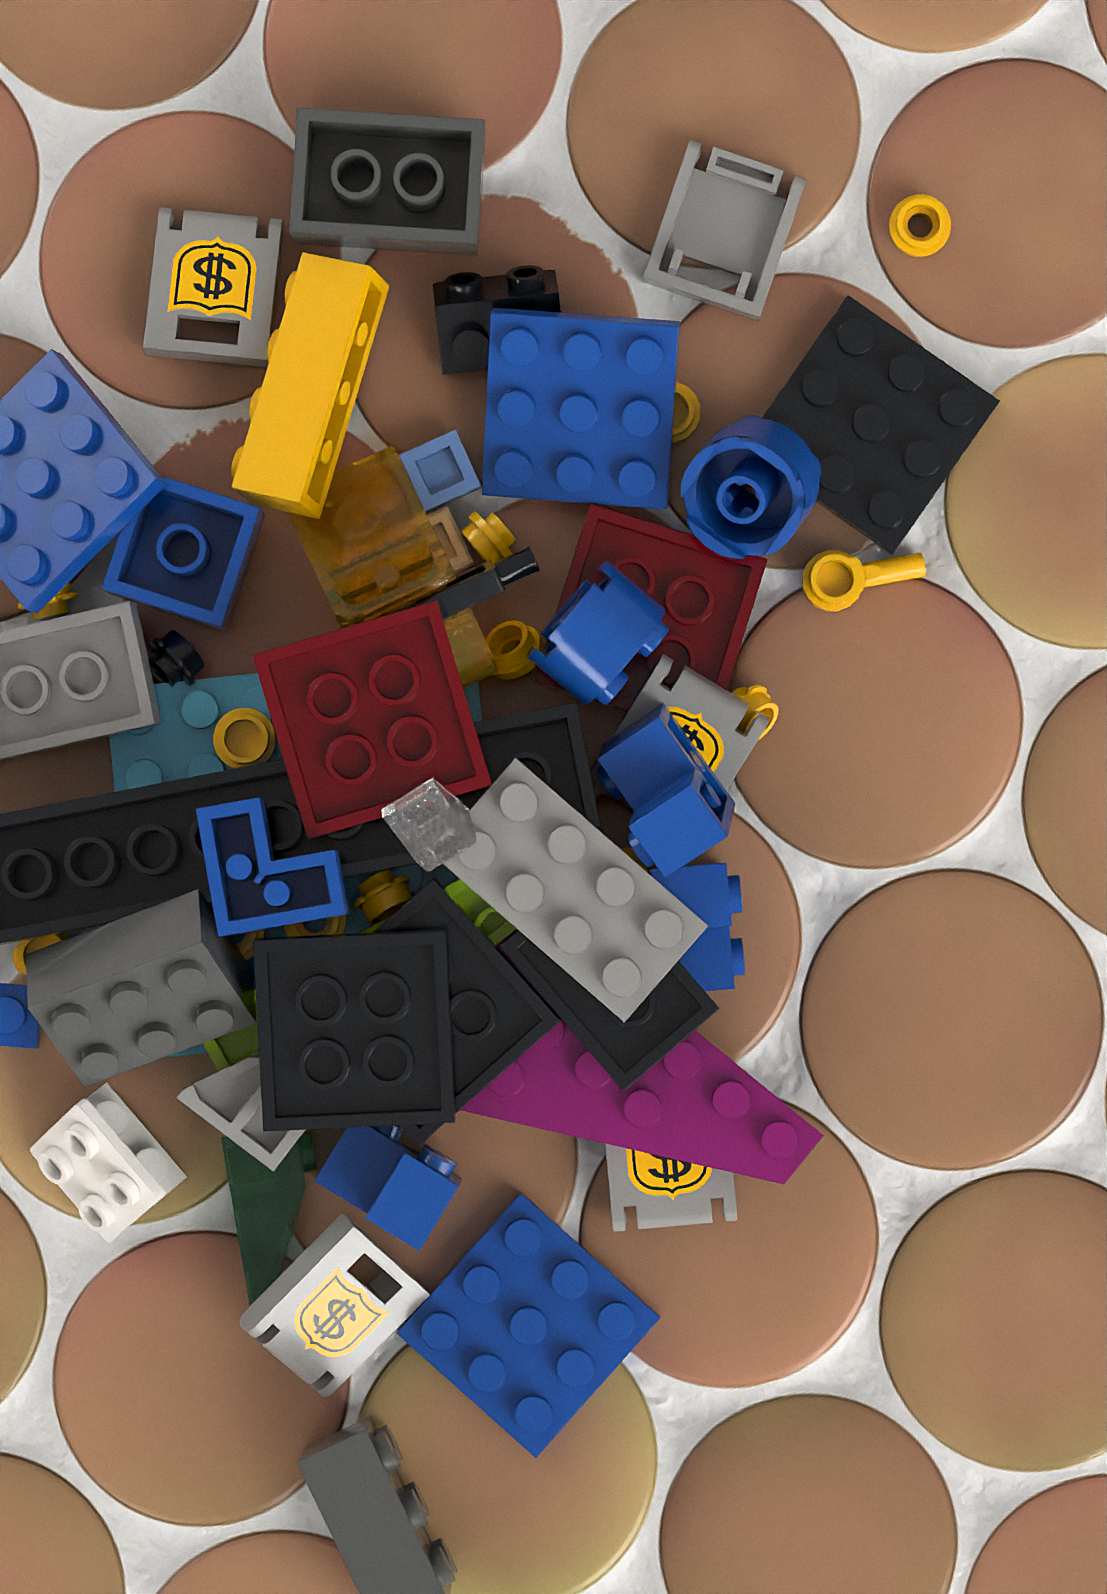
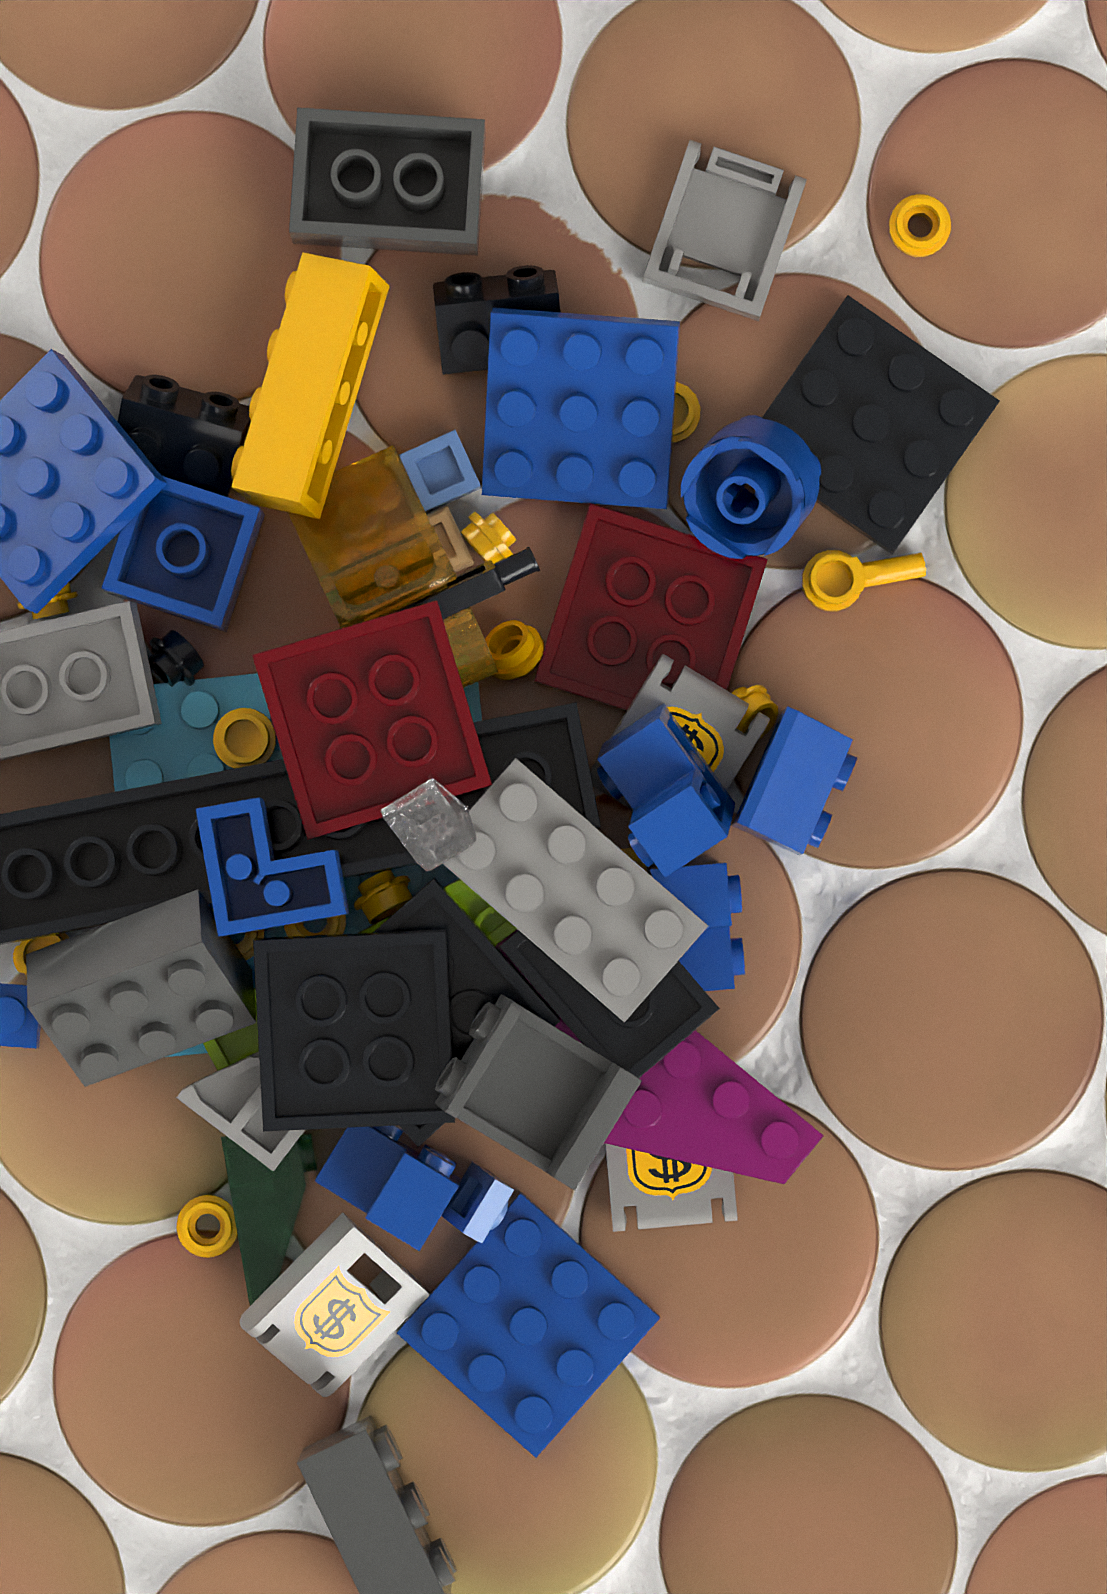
white bracket [30,1082,187,1243] -> none
light grey container [143,207,284,368] -> none
blue brick [526,560,670,706] -> none
none -> black bracket [117,375,251,497]
none -> yellow plate [176,1195,239,1258]
none -> dark grey panel [434,994,642,1190]
none -> medium blue plate [441,1162,514,1243]
none -> blue slope [732,706,857,855]

